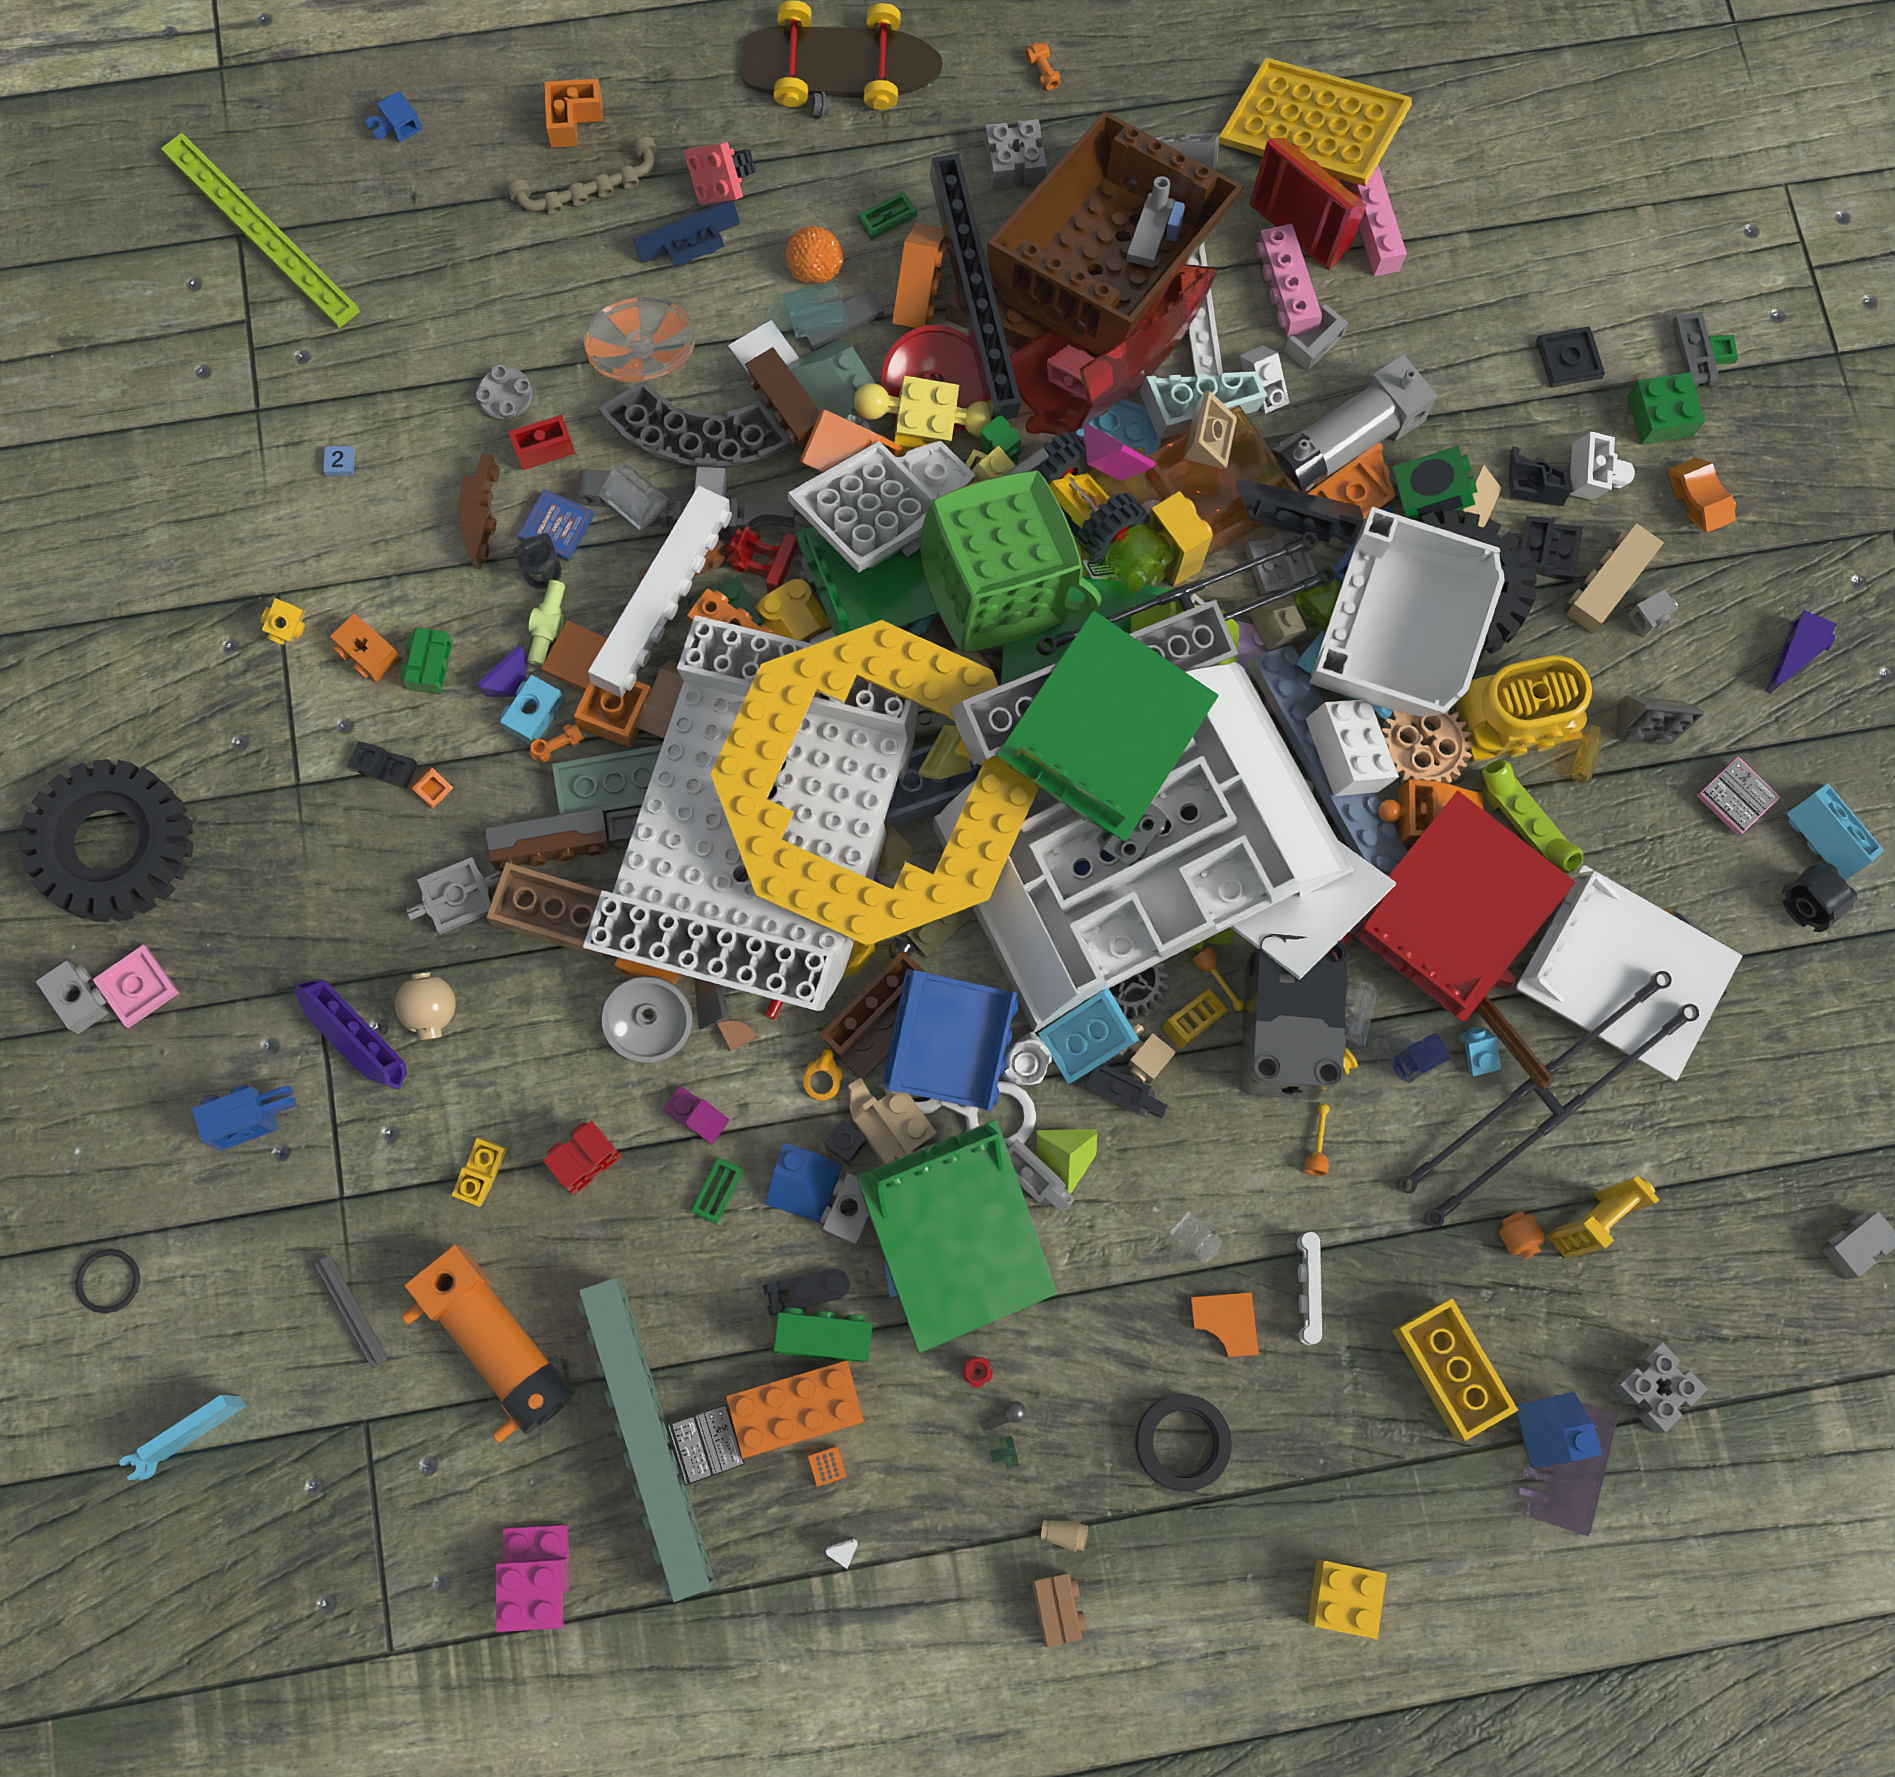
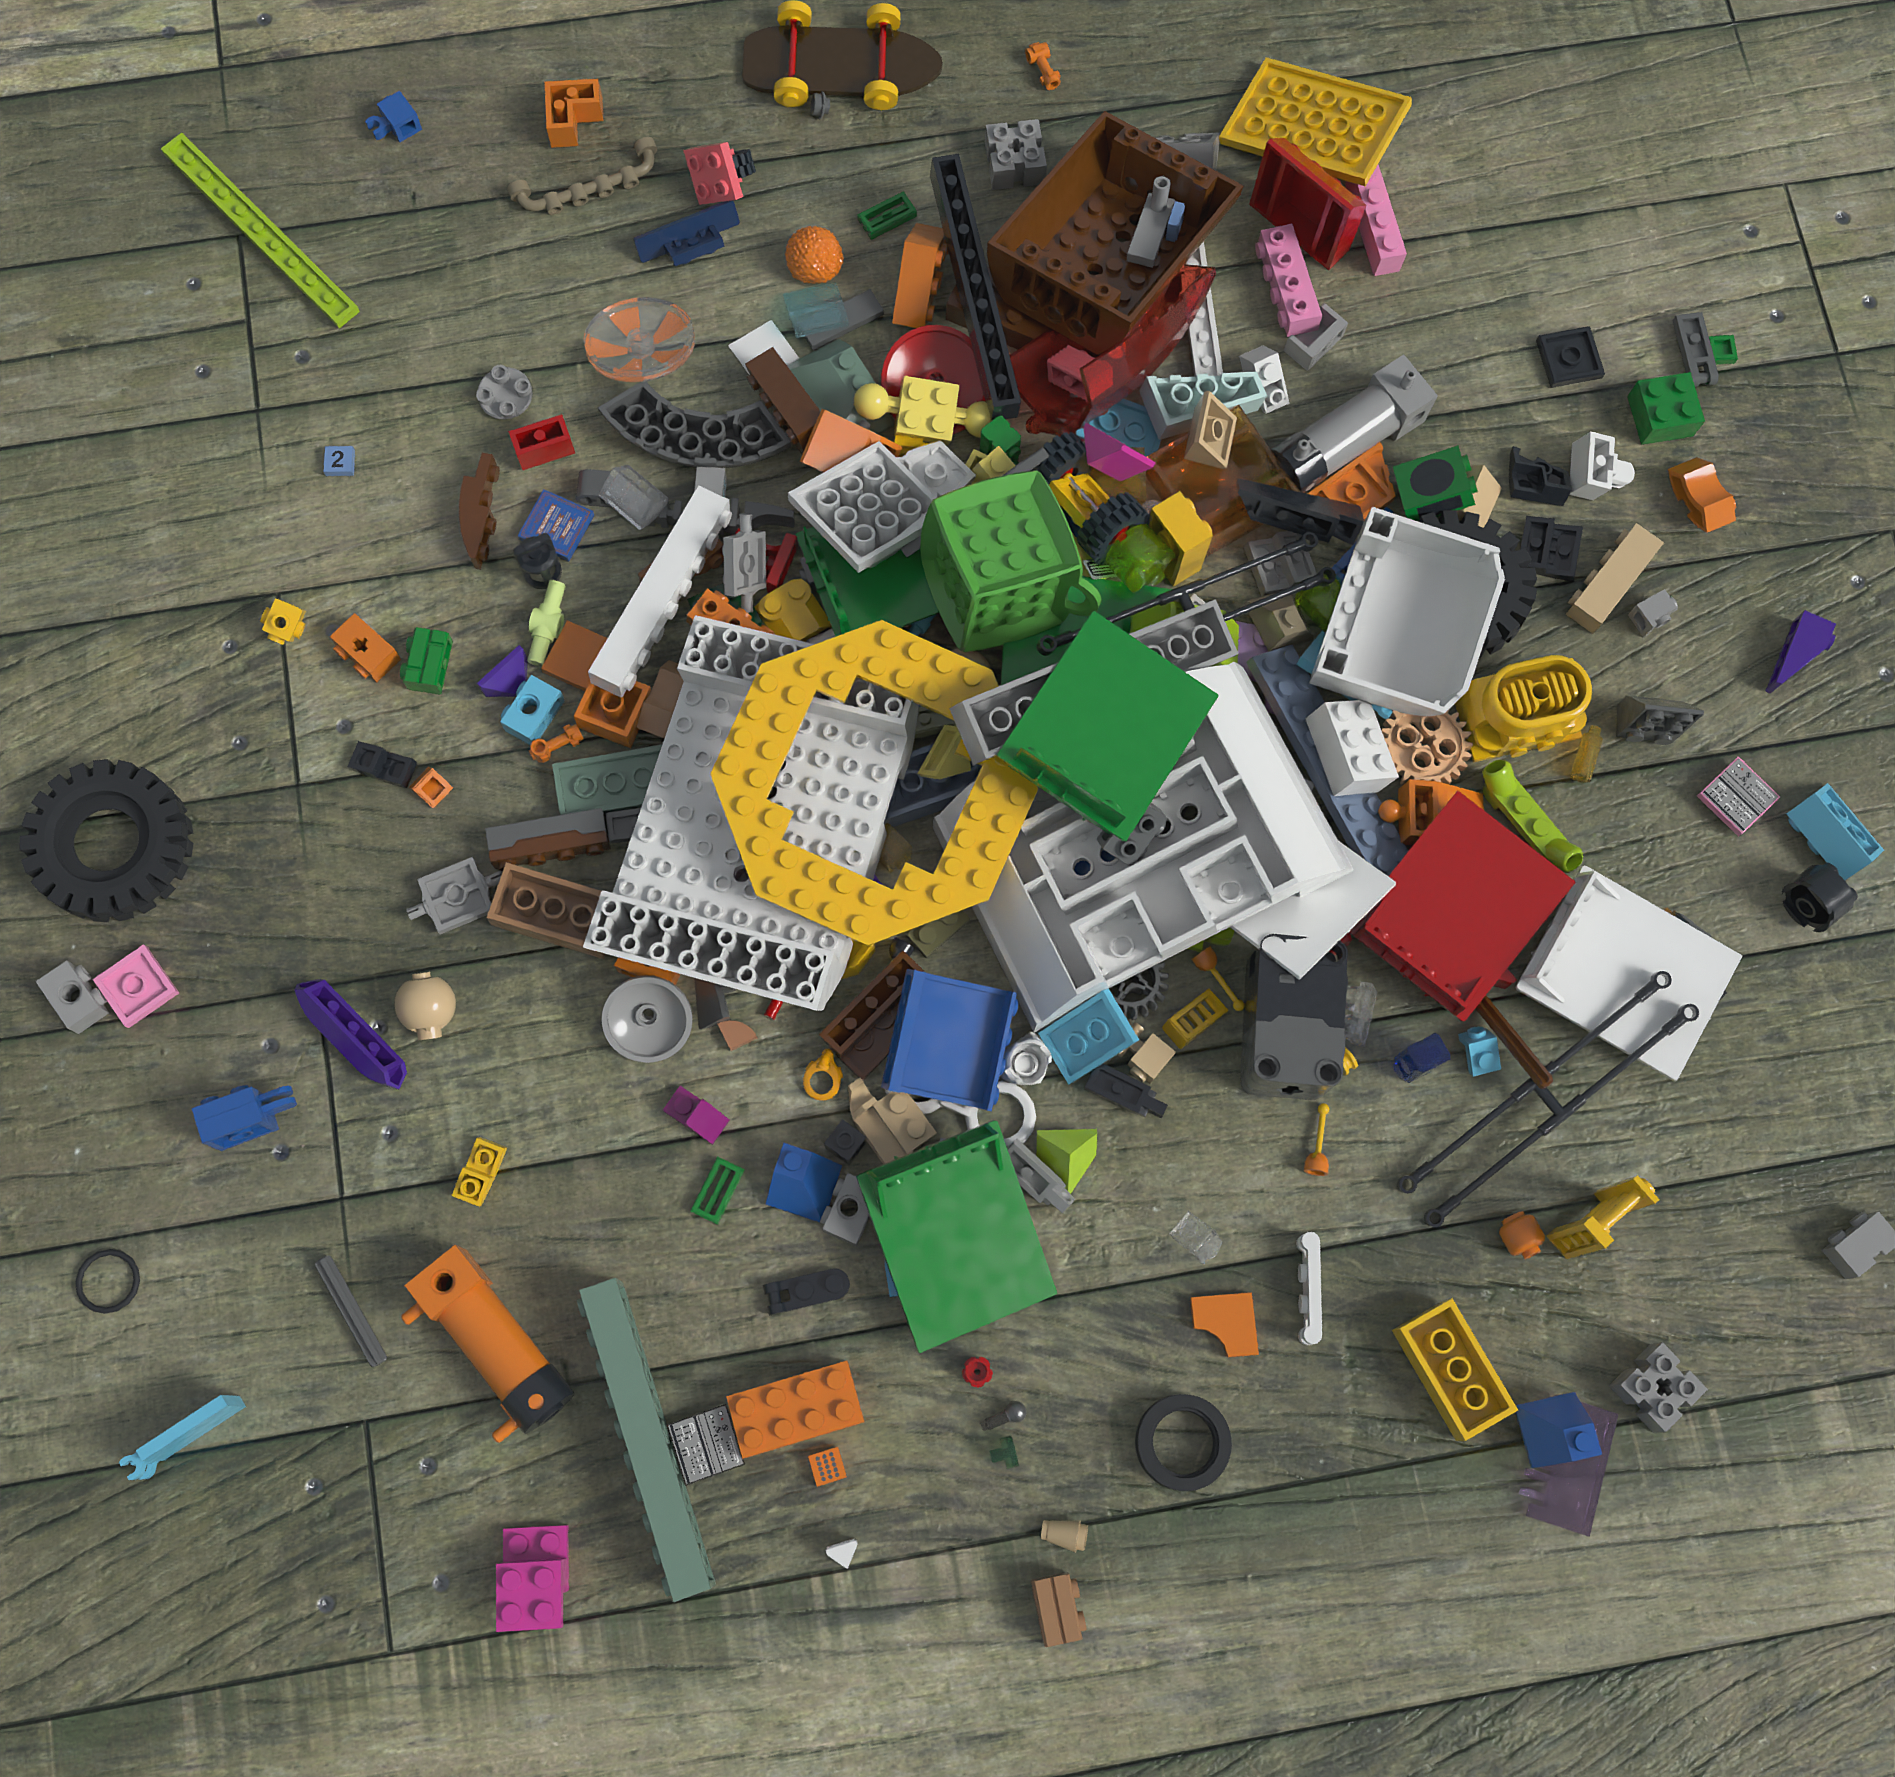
red brick [543,1120,622,1196] -> none
green piece [771,1308,873,1363] -> none
yellow brick [1307,1559,1387,1640] -> none
none -> light grey plate [722,513,766,613]

